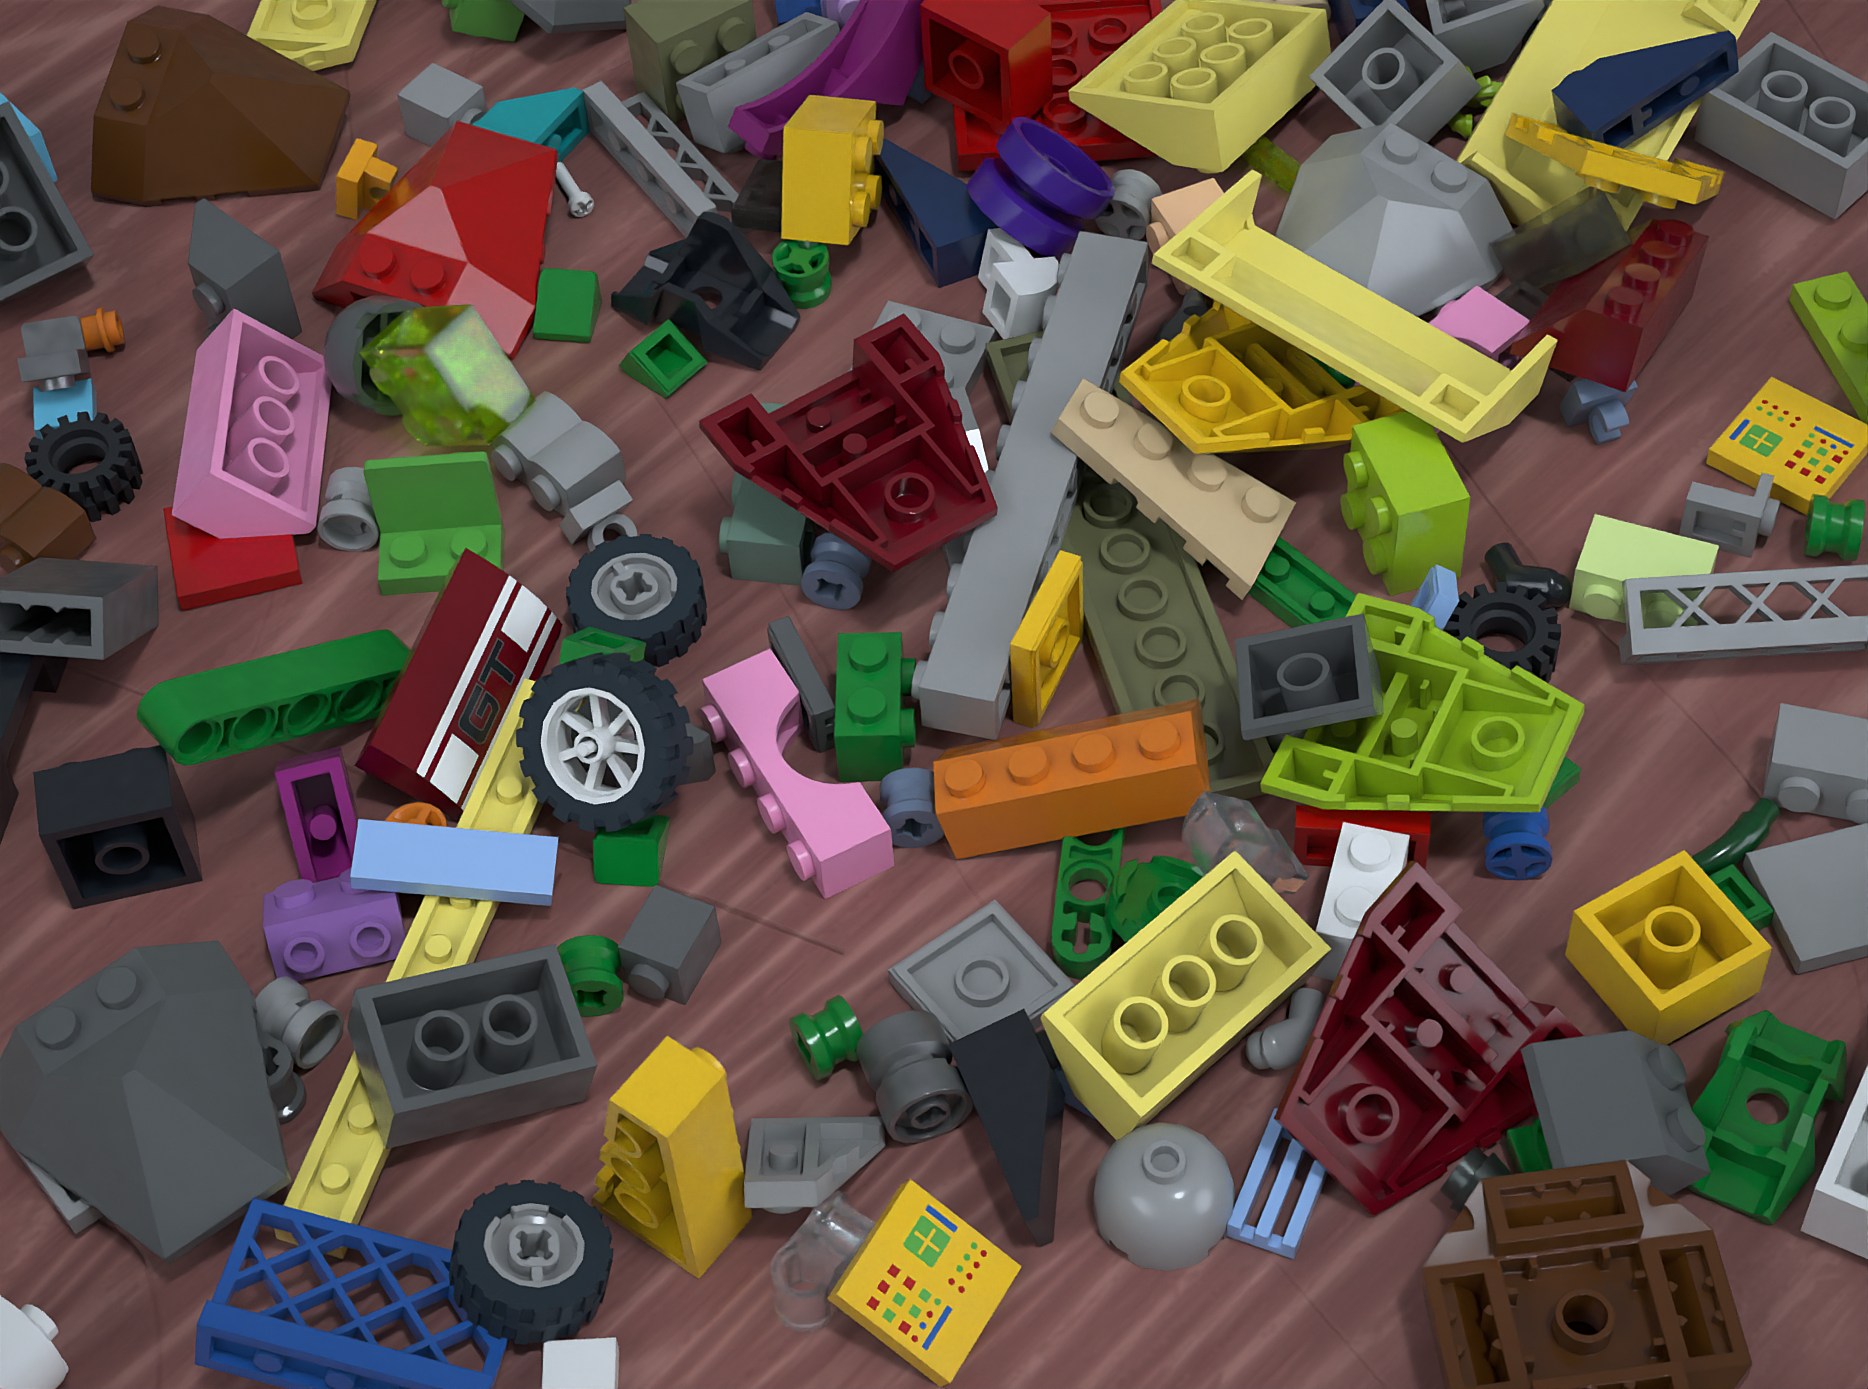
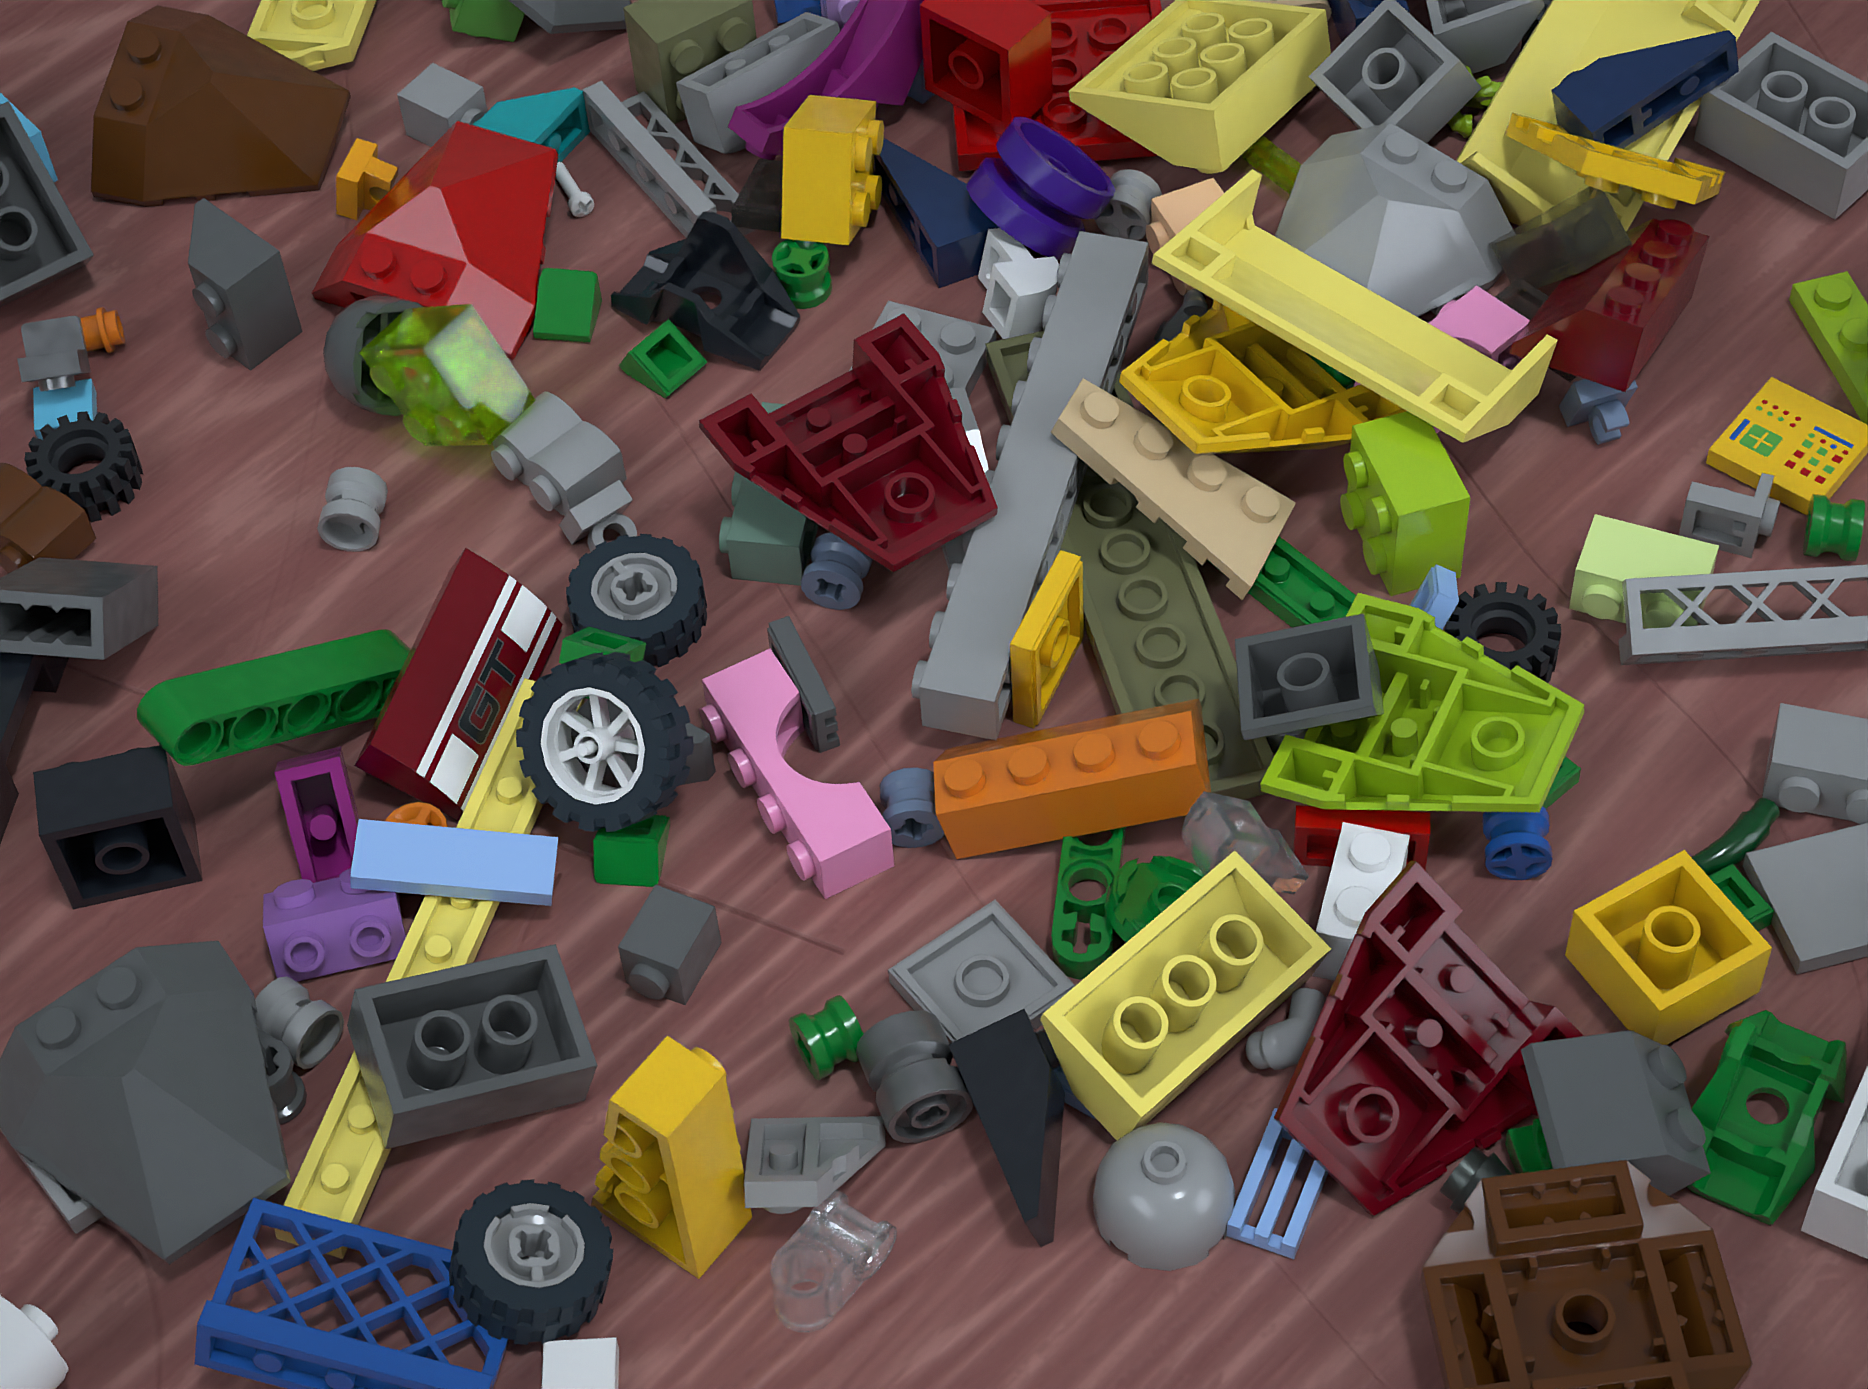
red tile [163,506,303,611] -> none
bright pink slope [172,308,332,539] -> none
bright green bracket [363,452,505,596] -> none
green wheel [557,935,624,1017] -> none
yellow tile [827,1179,1022,1387] -> none
green brick [834,632,916,782] -> none
black arm [1484,542,1572,608] -> none

